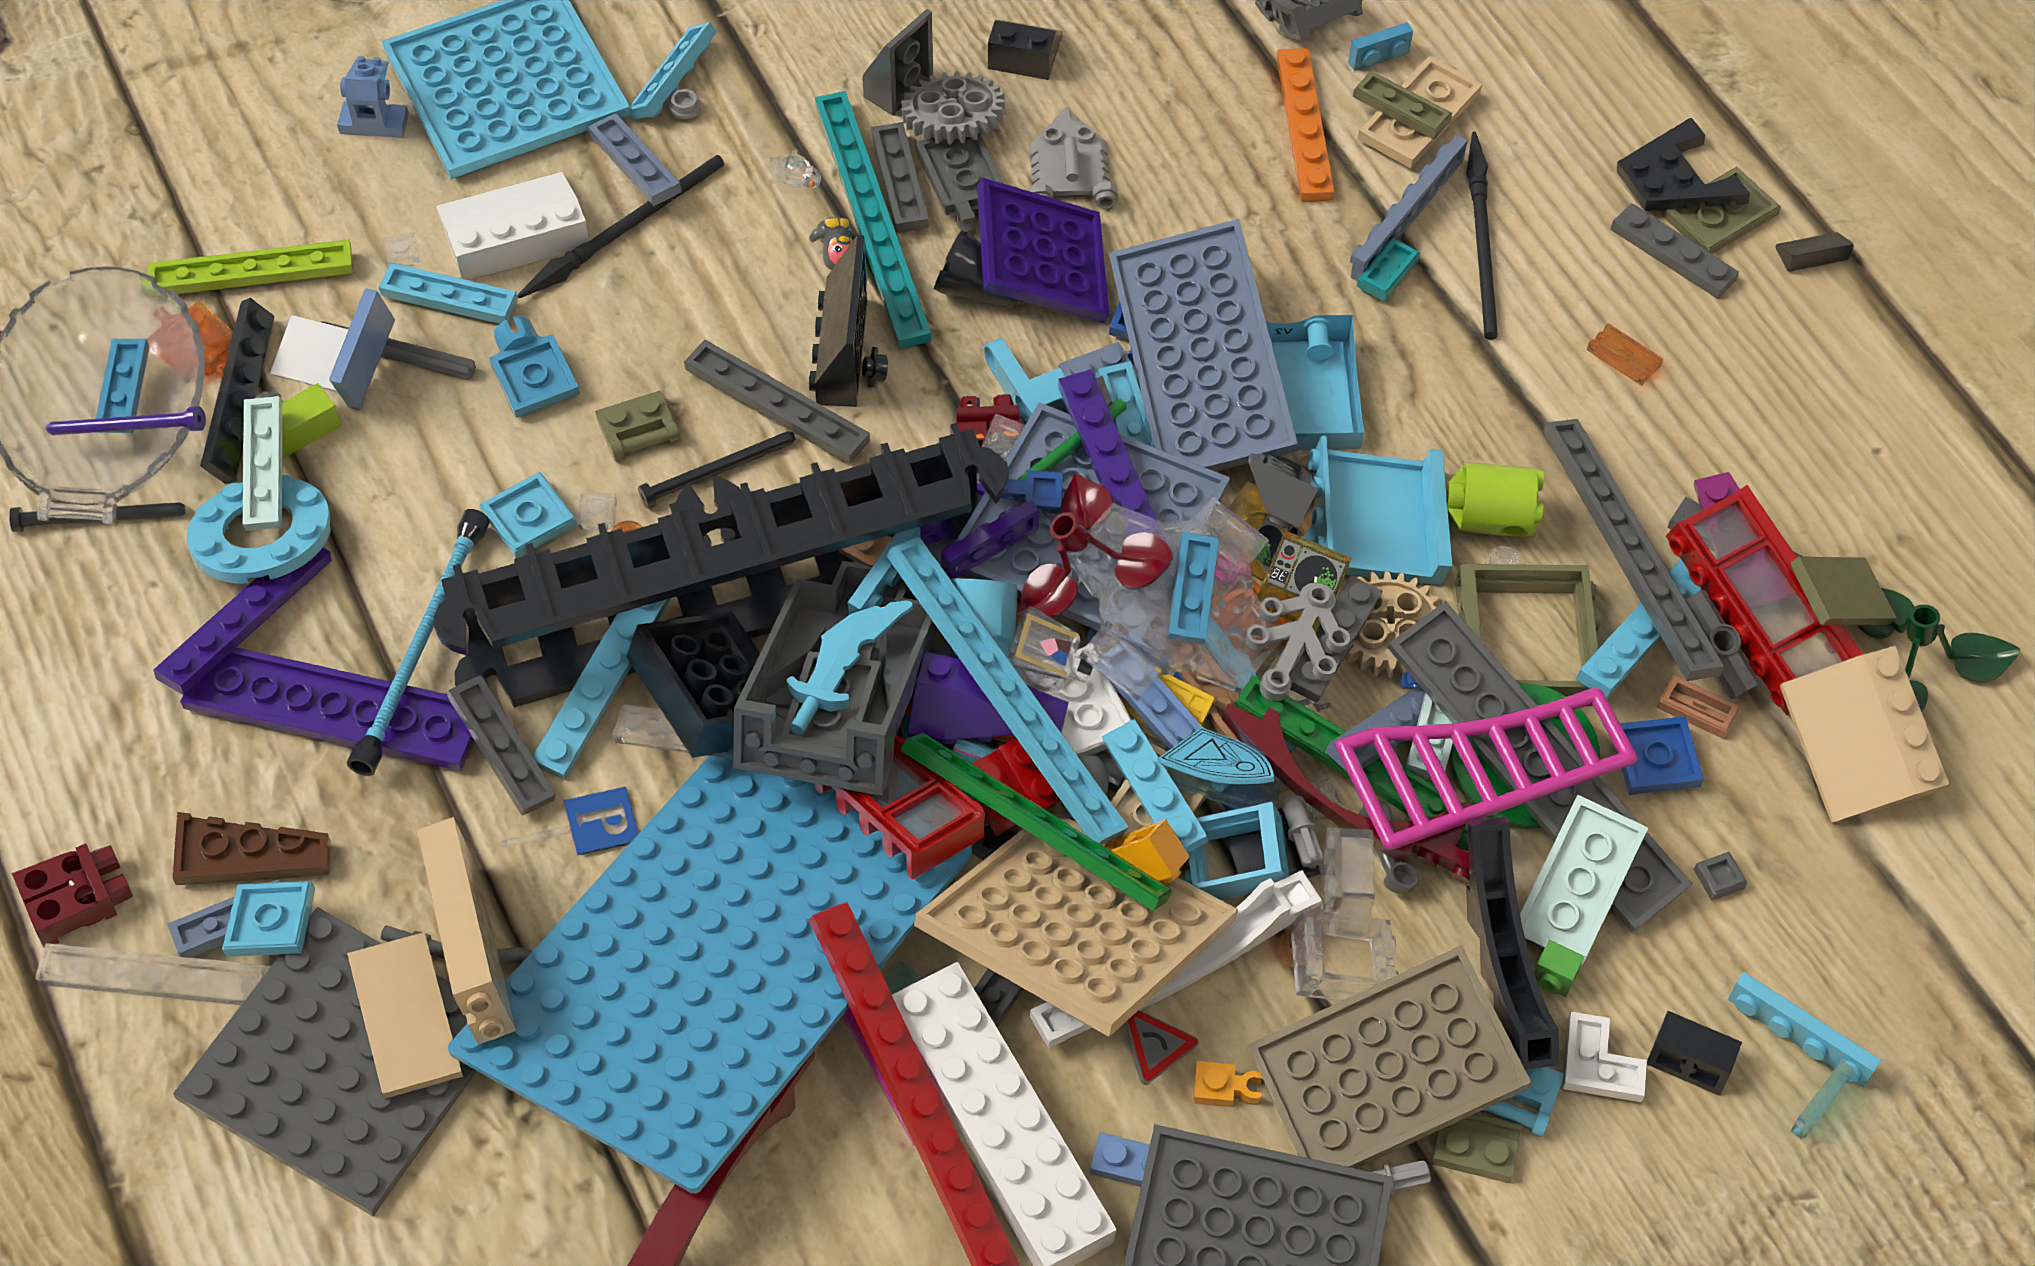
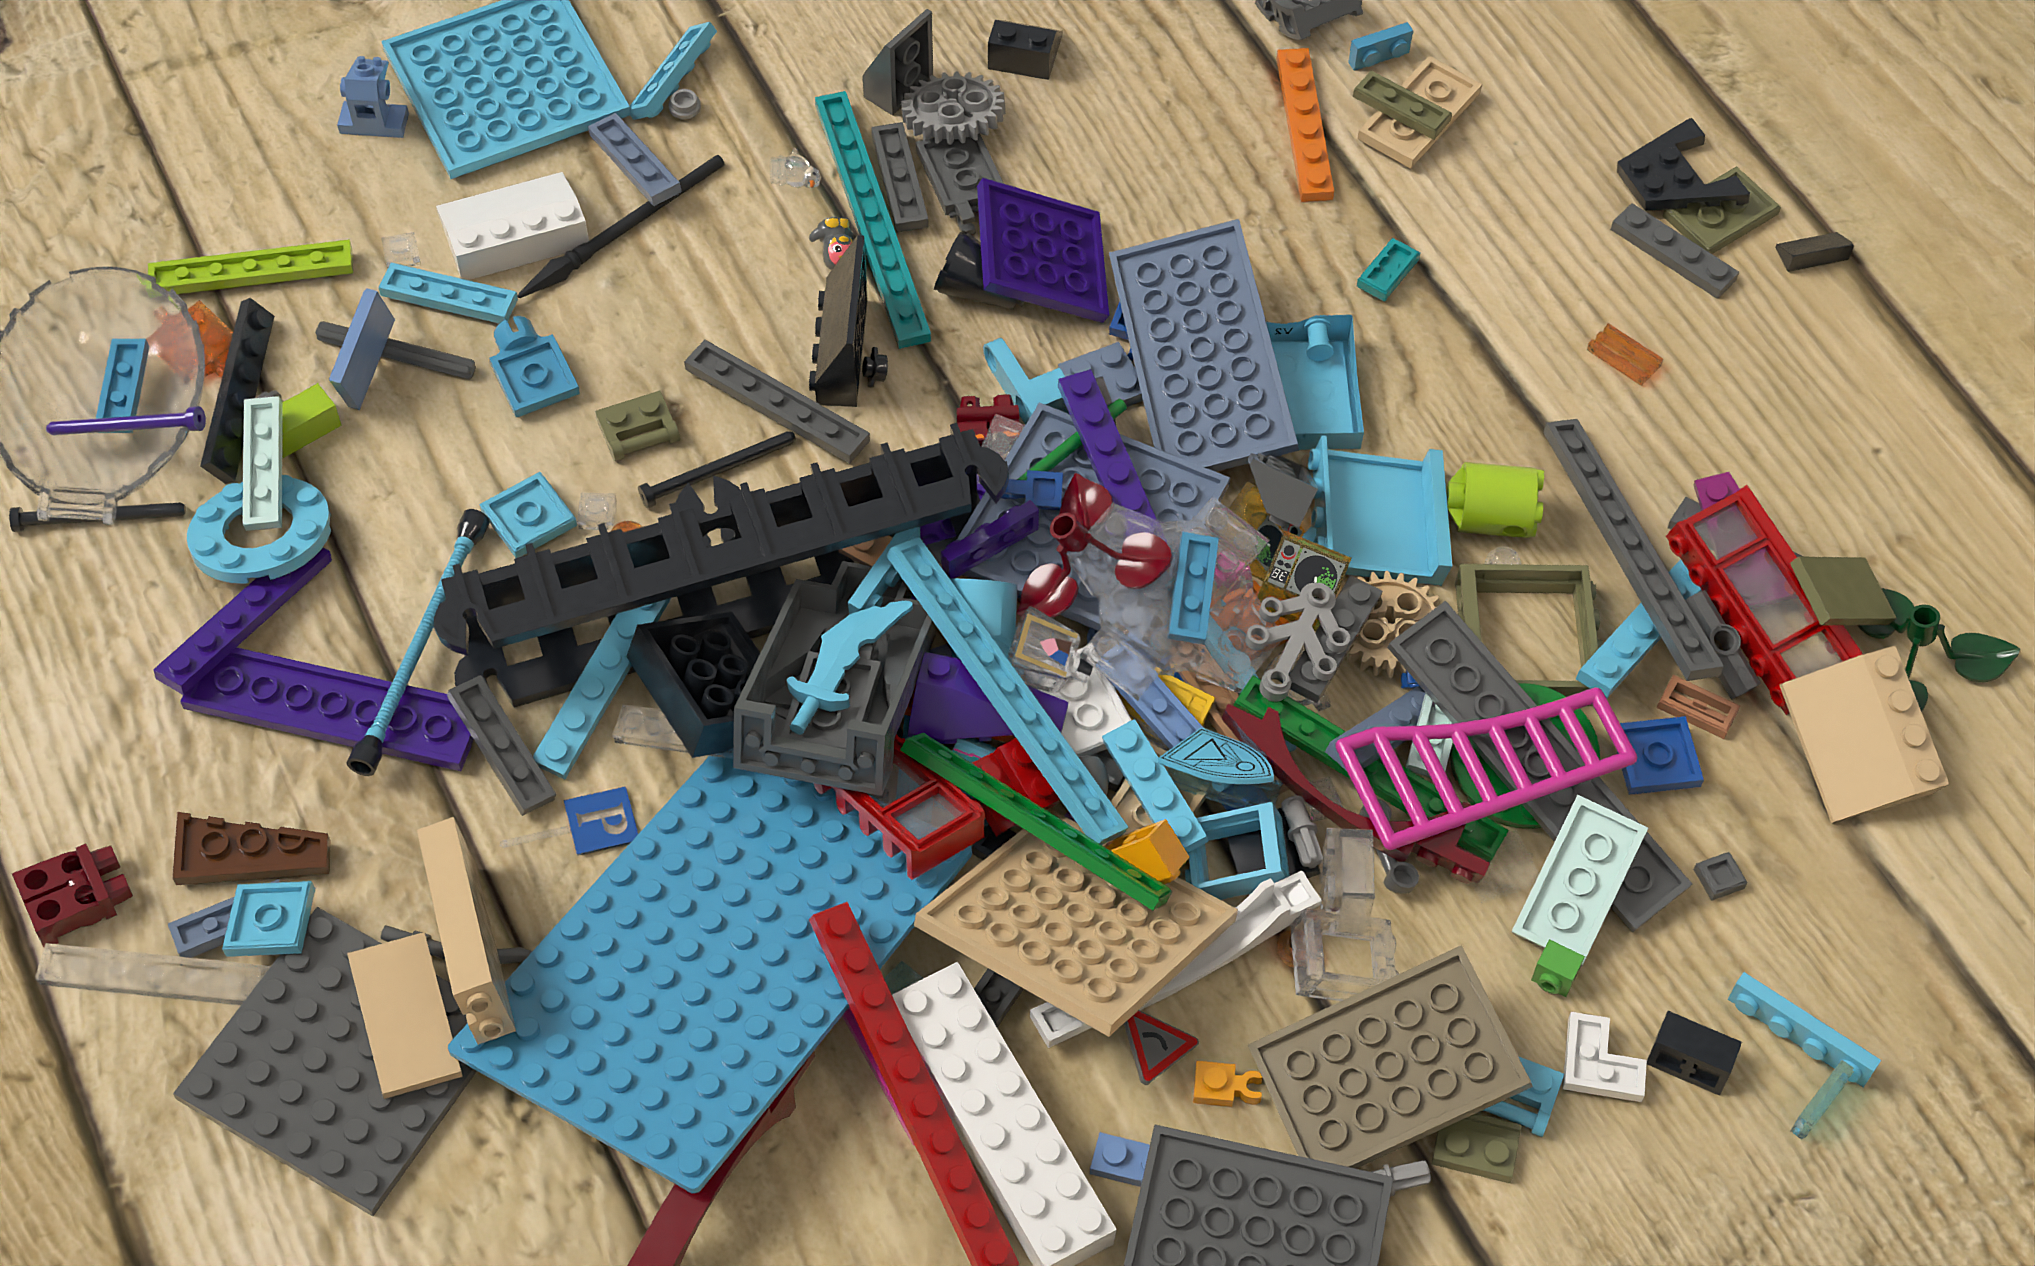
white sticker [270,315,348,391] -> none
light grey shield [1028,107,1118,209] -> none
medium azure plate [1096,361,1154,447] -> none
sand blue plate [1350,134,1468,281] -> none
black piece [1466,131,1498,340] -> none
black arch [1466,817,1560,1070] -> none

